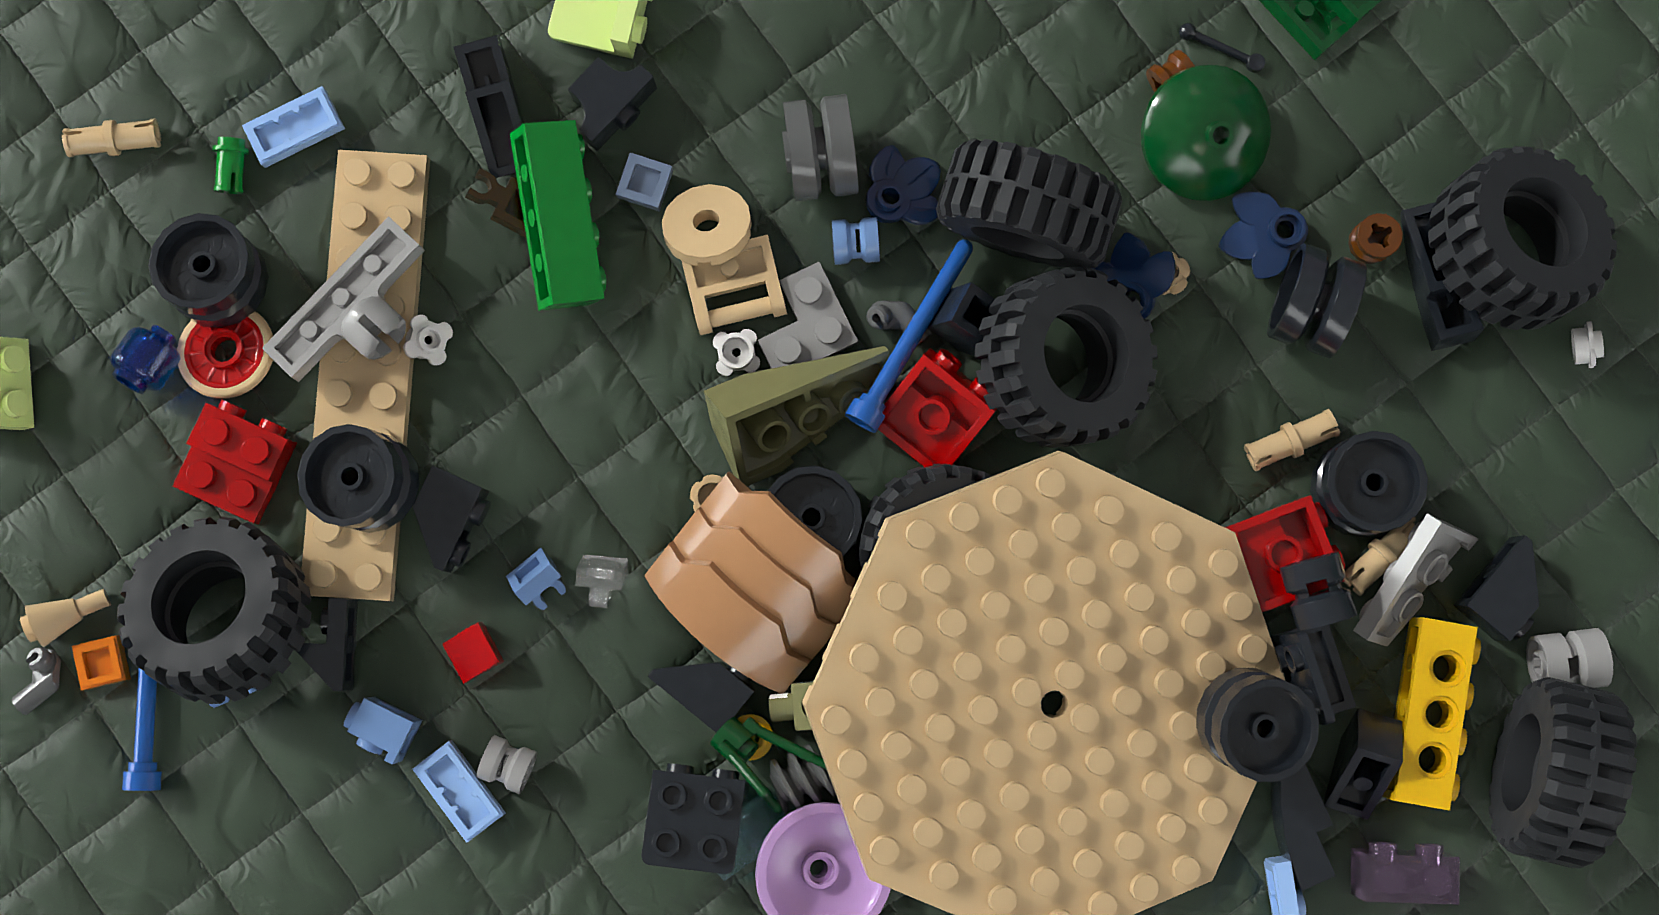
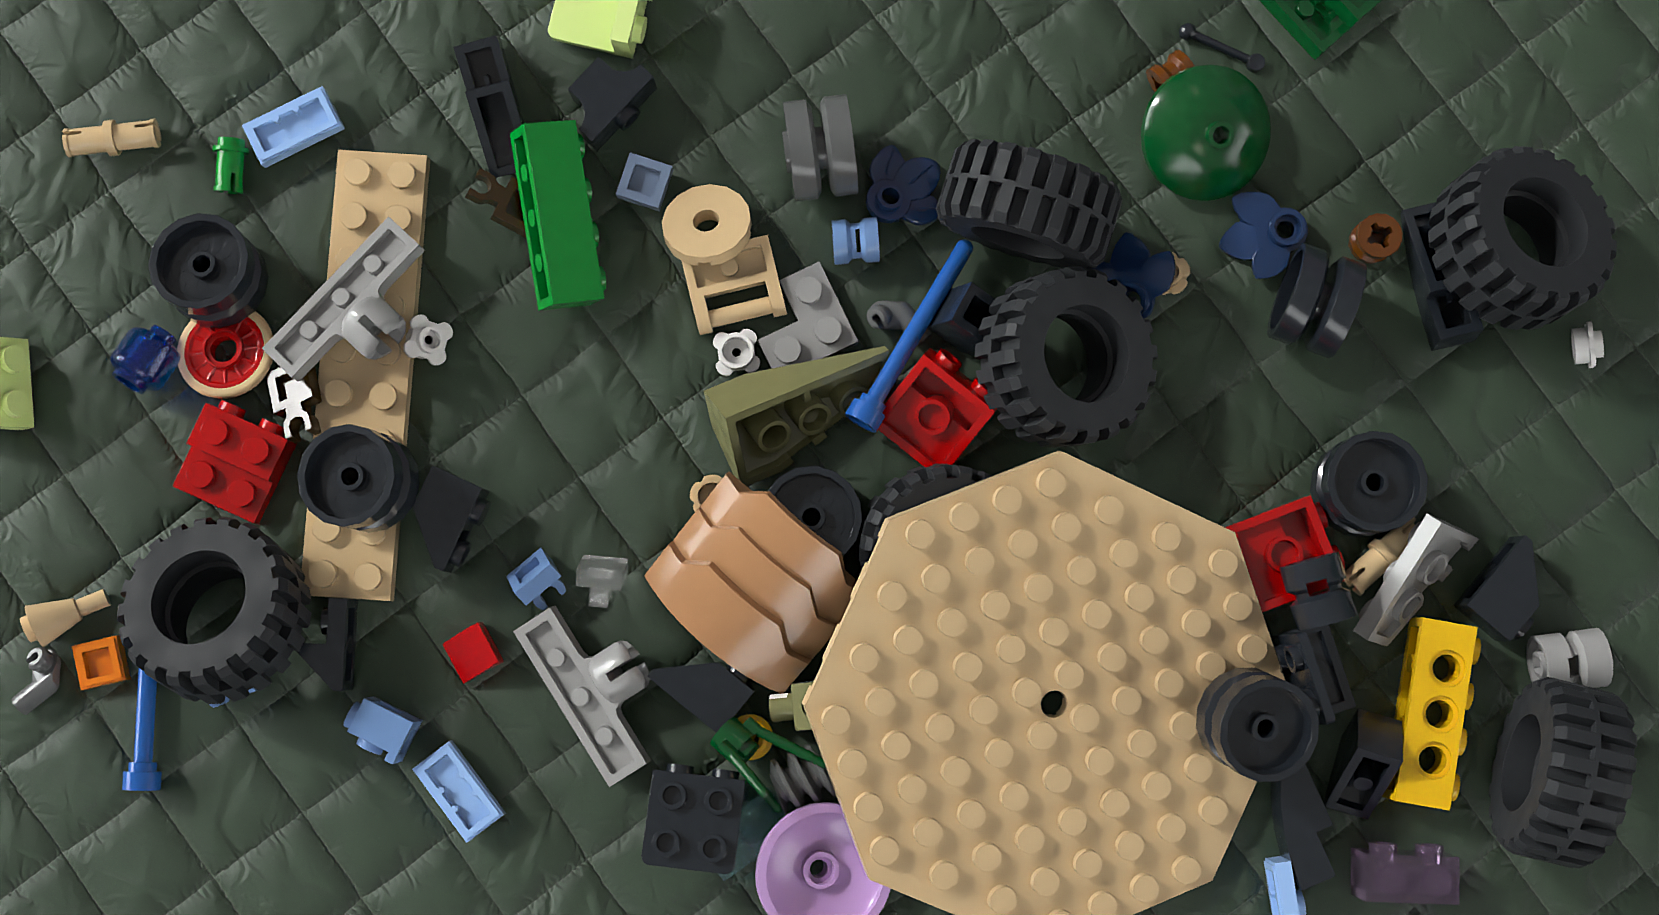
light grey wheel [476,735,537,794] -> none
tan pin [1244,409,1340,471] -> none
none -> plate [266,366,322,444]
none -> light grey plate [513,606,651,787]

